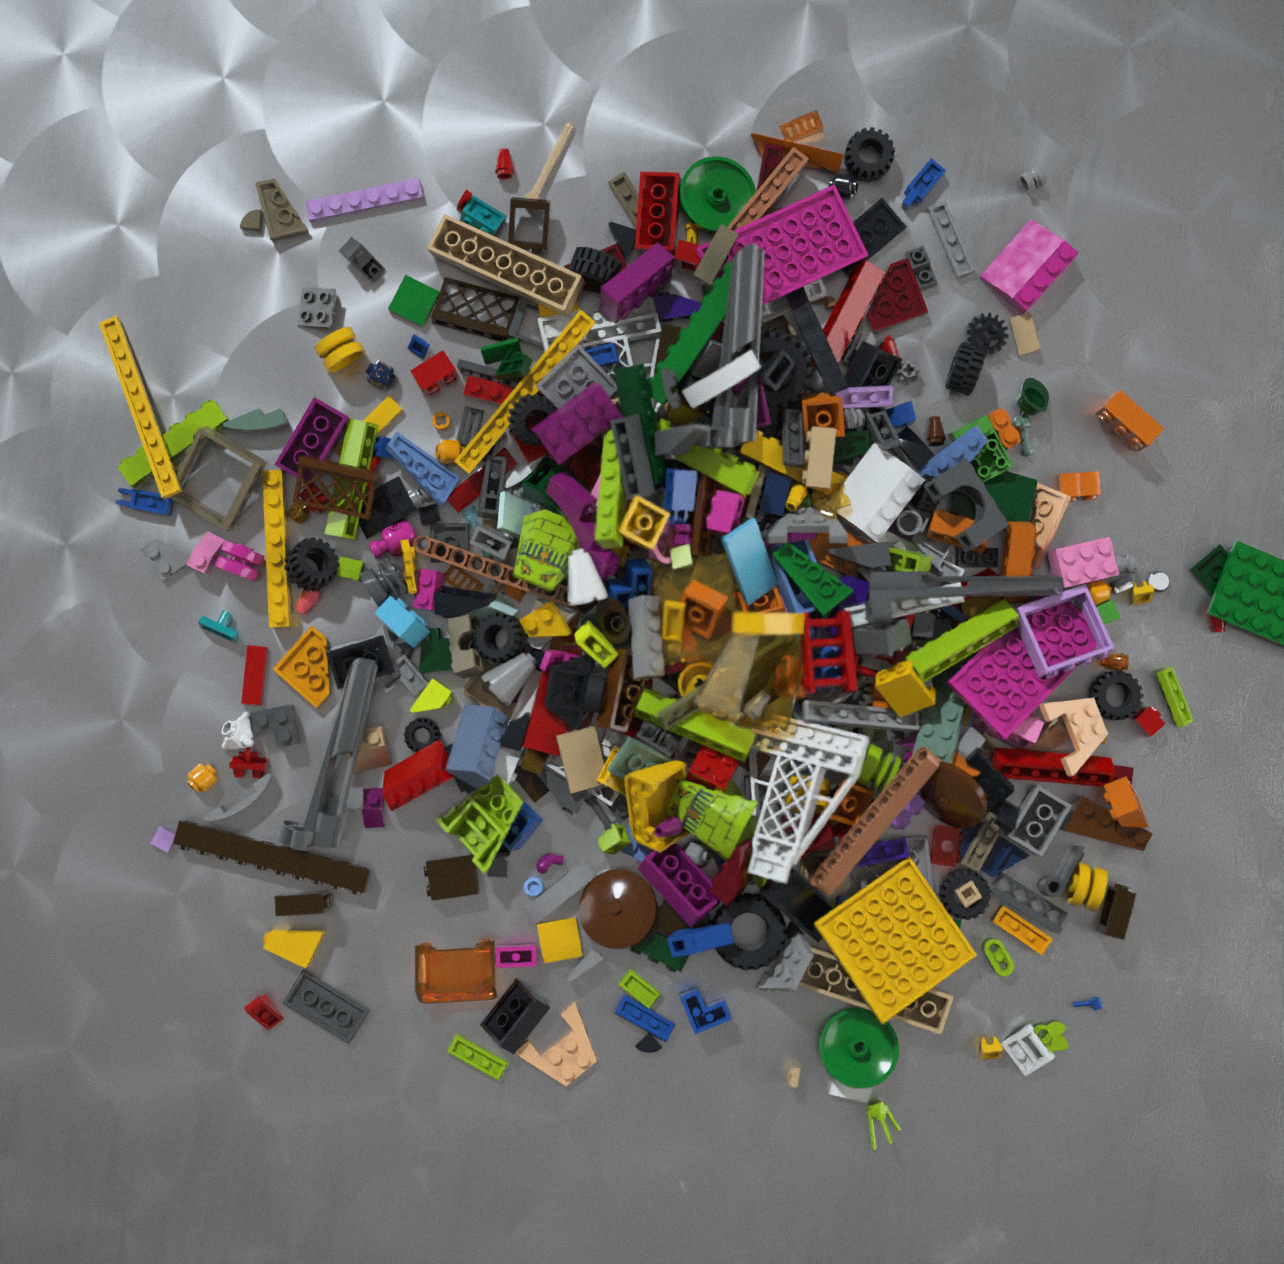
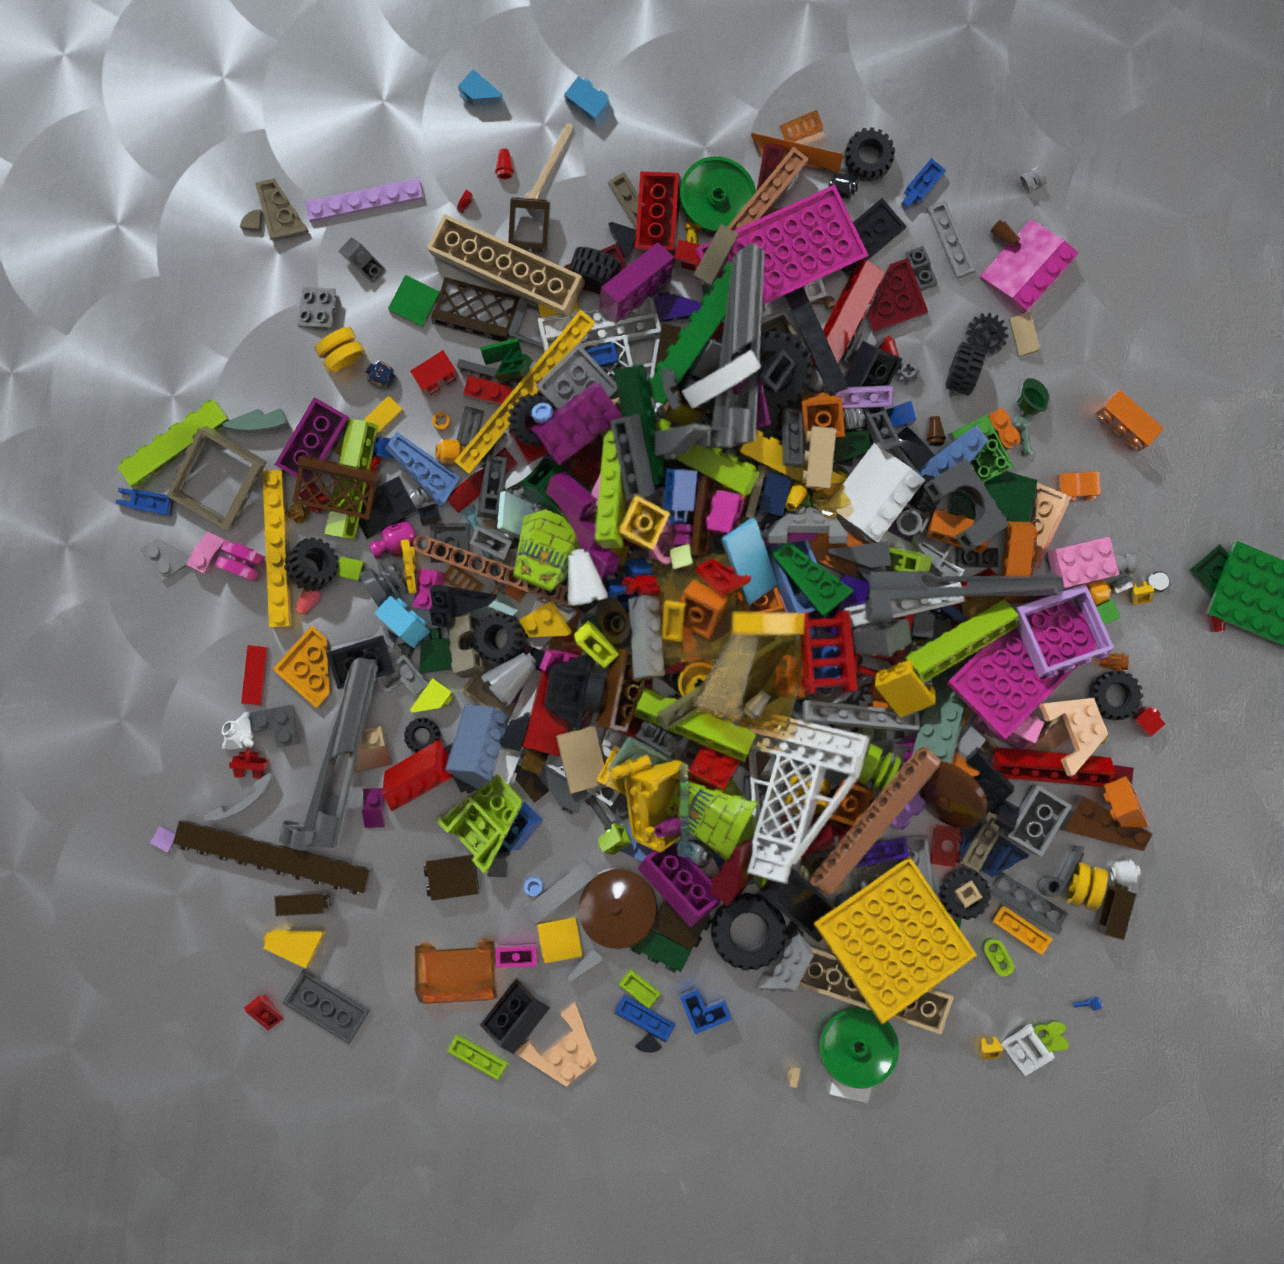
yellow plate [99,315,182,499] -> none
light orange head [187,764,217,793] -> none
teal tile [198,611,239,644] -> none
blue slope [408,334,430,359] -> none
teal bracket [459,196,507,236] -> none
magenta arm [536,854,564,874] -> none
blue slope [667,923,735,957] -> none
lime plant [866,1101,901,1151] -> none
lime plate [1157,666,1194,728] -> none
none -> black slope [429,585,452,628]
none -> dark azure slope [458,69,503,105]
none -> light blue tile [532,403,553,423]
none -> dark azure brick [564,76,610,123]
none -> yellow pin [609,755,651,780]
none -> red plate [622,576,660,596]
none -> clear light blue piece [677,763,693,857]
none -> red wing [695,559,751,597]
none -> reddish brown cone [990,220,1020,248]
none -> white head [1110,859,1141,886]

